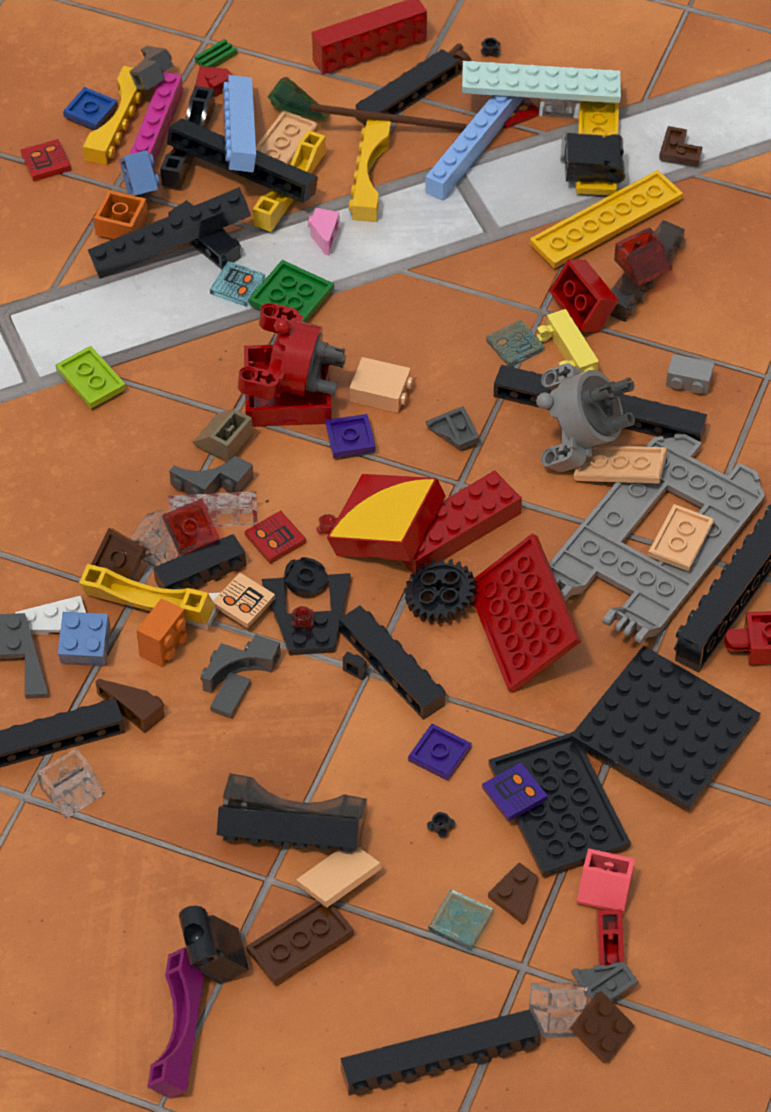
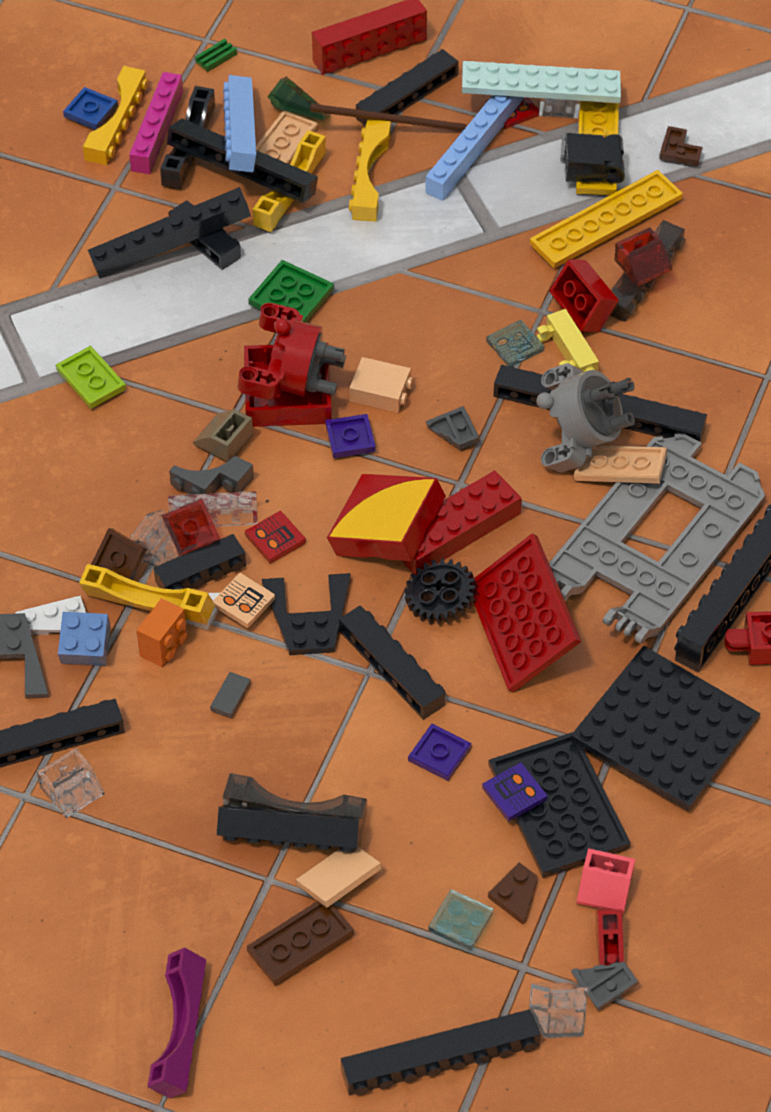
red tile [21,139,71,181] -> none
orange brick [94,190,148,239] -> none
reddish brown slope [96,679,165,733] -> none
medium blue brick [119,150,160,196] -> none
dark grey arch [129,46,173,90] -> none
black piece [179,905,249,984] -> none
red plate [195,66,233,97] -> none
dark grey arch [200,634,281,693] -> none
clear light blue tile [210,261,265,307] -> none
black tile [283,557,328,597] -> none
clear red plate [291,606,314,628] -> none
bright pink slope [308,208,340,255] -> none
clear red plate [316,514,337,534] -> none
black plate [343,651,367,680] -> none
black plate [427,812,455,837] -> none
reddish brown plate [448,43,472,70] -> none
black plate [481,38,500,56] -> none
reddish brown plate [570,991,635,1063] -> none
light nougat tile [648,504,715,572] -> none
light grey brick [666,354,714,395] -> none

